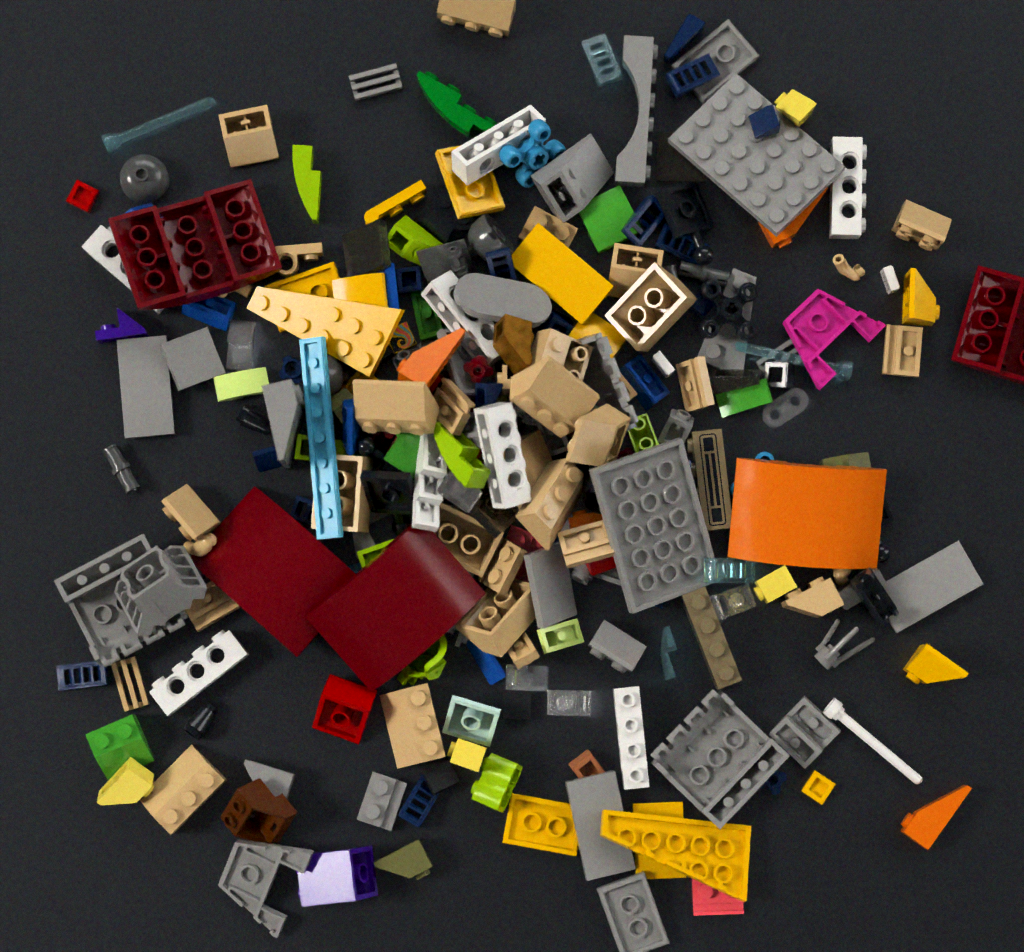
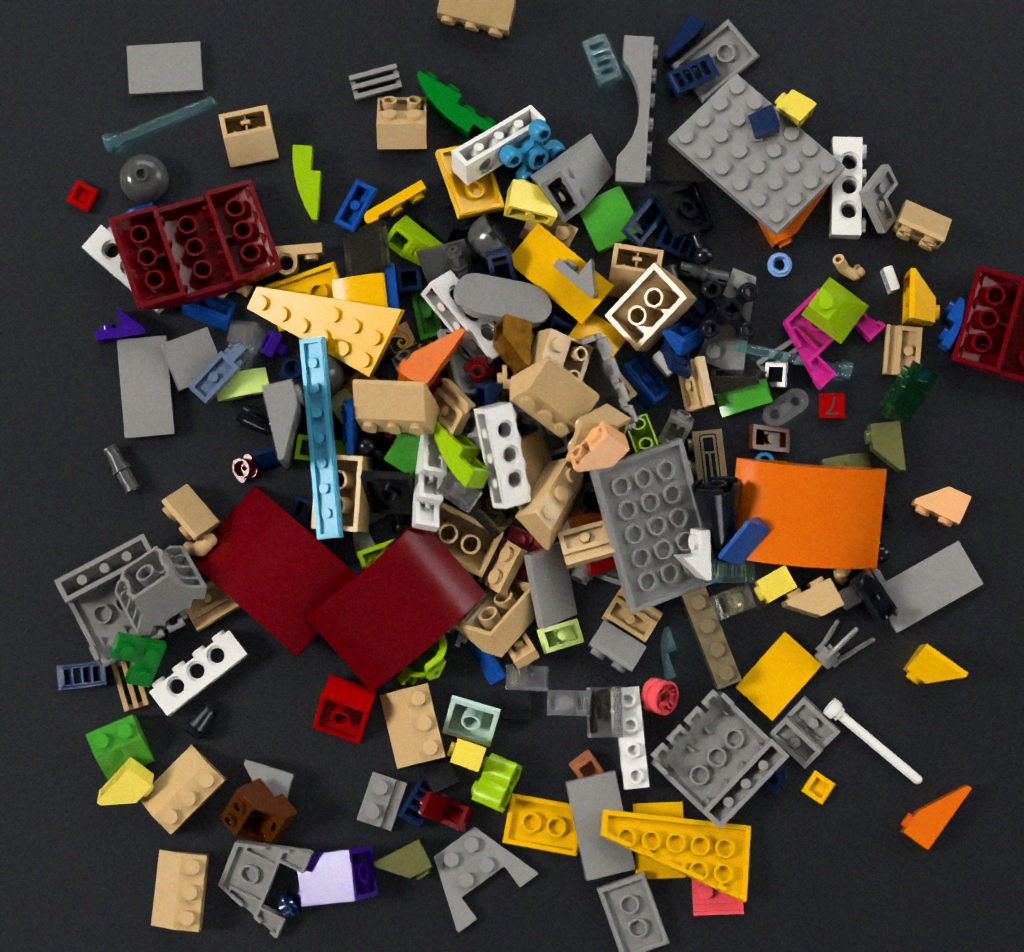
none -> green plate [109,632,167,688]
none -> light grey tile [126,41,204,96]
none -> tan slope [151,849,210,932]
none -> sand blue hinge [188,342,250,405]
none -> plate [232,454,258,483]
none -> dark purple tile [258,330,289,358]
none -> dark blue plate [277,892,301,918]
none -> blue slope [333,179,378,233]
none -> tan slope [376,96,427,149]
none -> dark red bracket [418,791,473,832]
none -> light grey wing [434,827,538,932]
none -> light yellow slope [503,179,558,227]
none -> light grey slope [553,258,597,299]
none -> light nougat slope [570,421,630,472]
none -> clear smoke tile [587,686,623,738]
none -> tan plate [601,587,663,644]
none -> coral wheel [640,677,679,716]
none -> dark blue slope [658,335,691,379]
none -> blue slope [662,317,708,356]
none -> white slope [674,527,712,580]
none -> black cone [691,476,742,548]
none -> blue slope [718,517,770,565]
none -> yellow tile [734,632,822,721]
none -> reddish brown slope [749,424,790,454]
none -> light blue plate [767,252,792,277]
none -> lime slope [801,277,869,344]
none -> red tile [819,393,845,419]
none -> light grey plate [859,164,898,234]
none -> olive slope [864,421,906,473]
none -> clear green slope [880,360,938,423]
none -> light nougat slope [911,486,972,527]
none -> blue slope [937,297,964,352]

